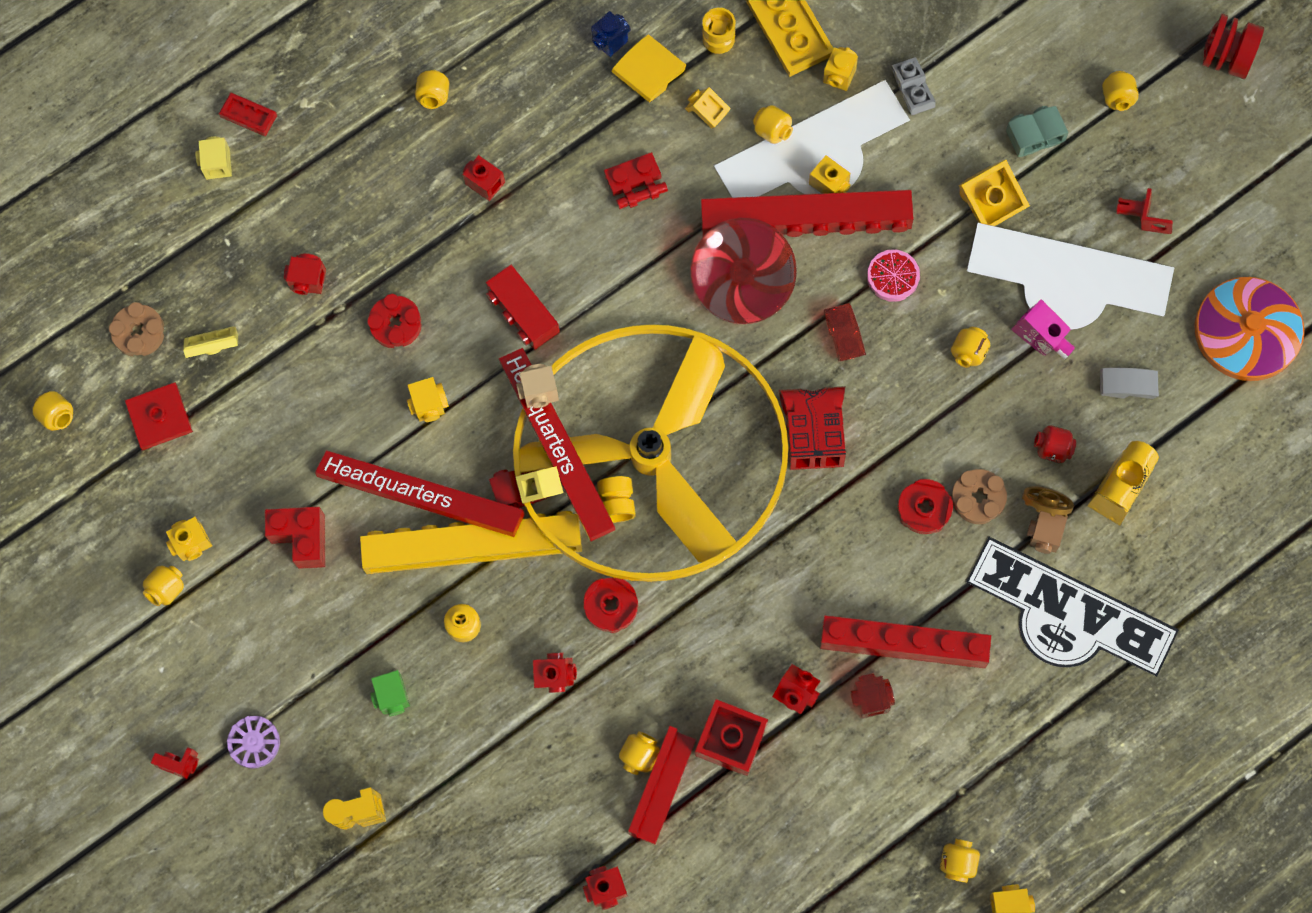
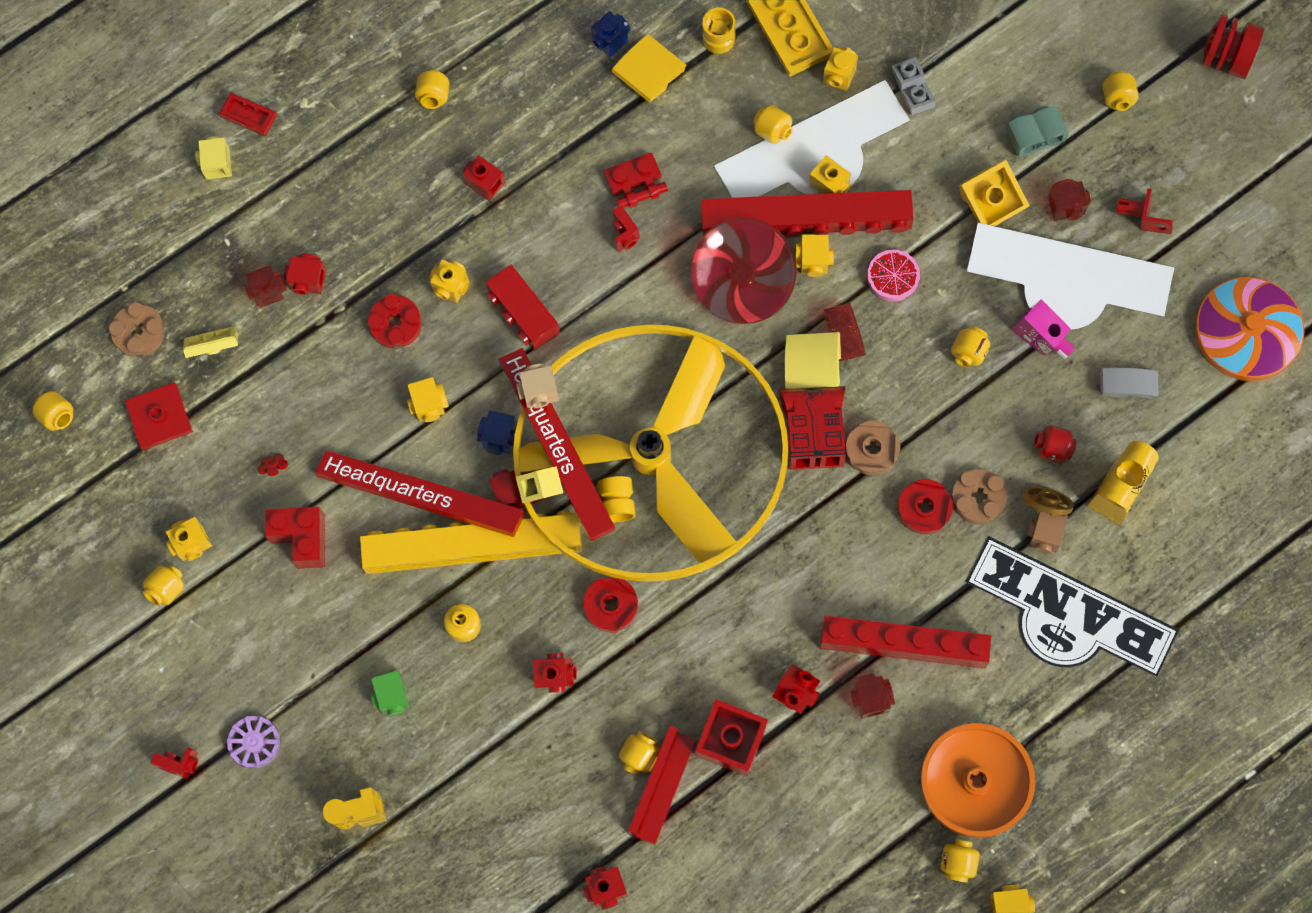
yellow bracket [685,87,731,129] -> none
none -> clear red brick [244,265,287,308]
none -> red plant [257,454,288,476]
none -> yellow brick [429,259,469,303]
none -> clear blue brick [477,410,517,455]
none -> red bracket [612,205,640,252]
none -> light yellow slope [785,332,841,389]
none -> yellow brick [795,235,834,277]
none -> medium nougat plate [845,421,900,475]
none -> orange dish [920,723,1035,838]
none -> clear red brick [1048,179,1091,221]

